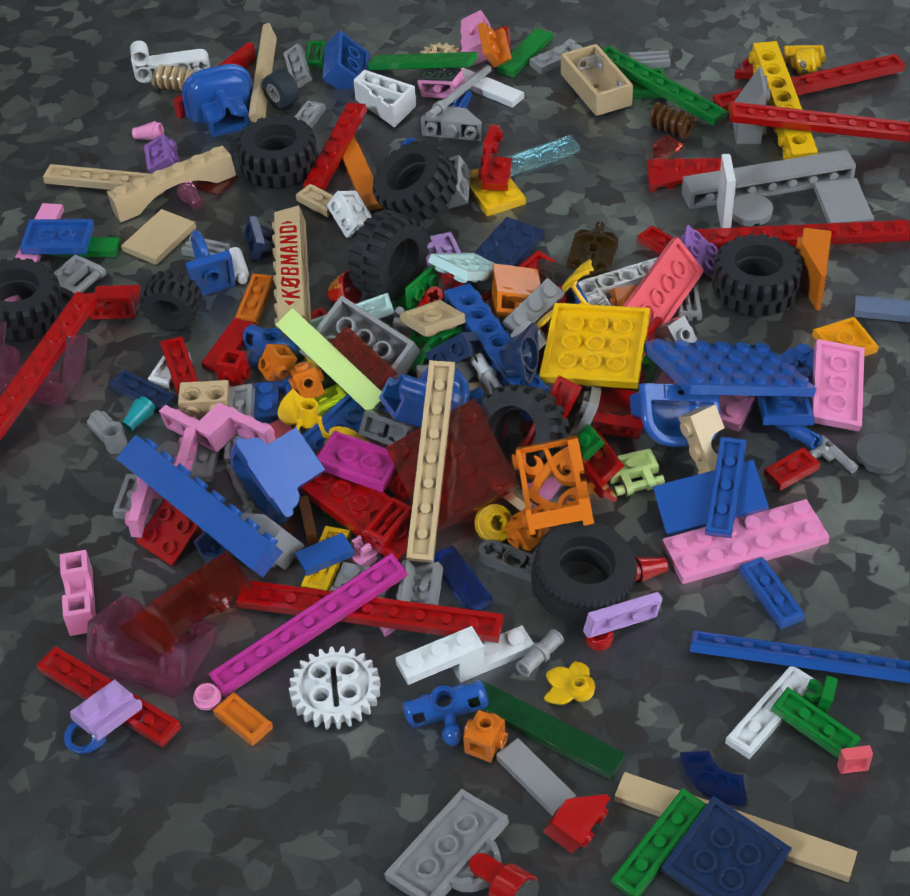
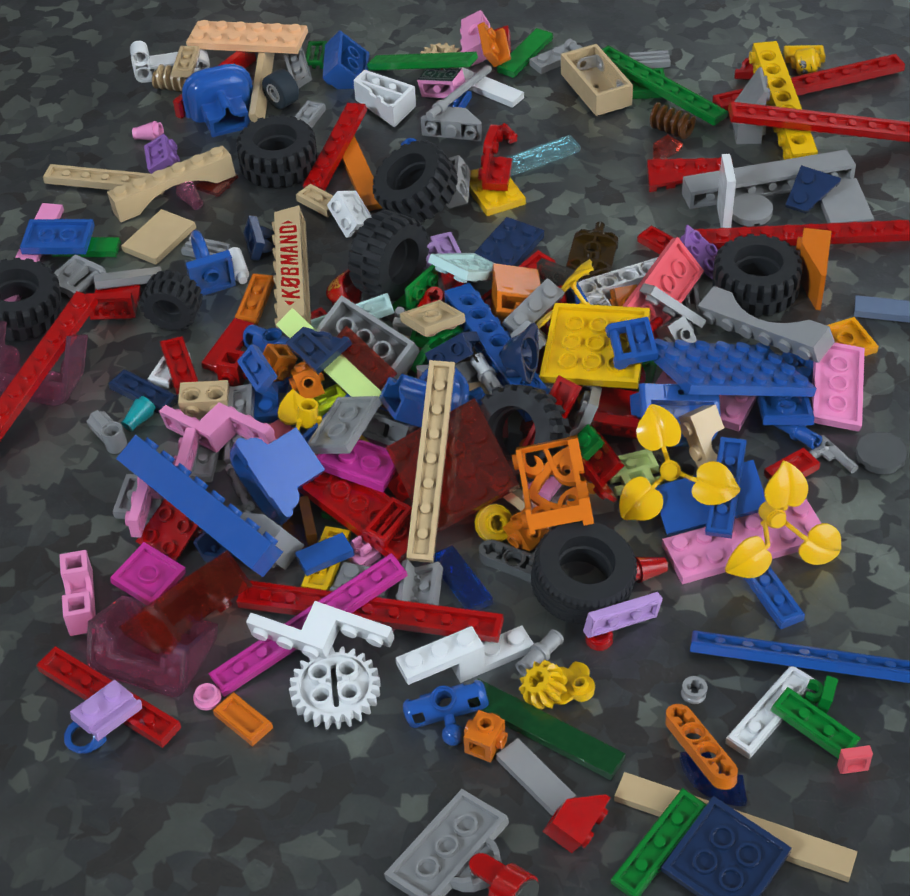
none -> light grey tile [93,267,161,290]
none -> dark pink plate [110,542,186,609]
none -> tan tile [172,46,200,77]
none -> light nougat plate [186,20,308,54]
none -> blue panel [237,344,278,399]
none -> white bracket [246,601,394,659]
none -> dark blue wing [286,327,352,374]
none -> light grey tile [308,396,382,454]
none -> red piece [500,123,518,144]
none -> yellow gear [519,659,568,710]
none -> blue plate [605,317,658,370]
none -> yellow plant [619,404,740,521]
none -> light grey plate [640,283,707,328]
none -> orange beam [665,704,738,790]
none -> light grey bush [681,676,708,704]
none -> light grey arch [698,286,835,363]
none -> yellow plant [725,461,842,578]
none -> dark blue wing [785,165,841,214]

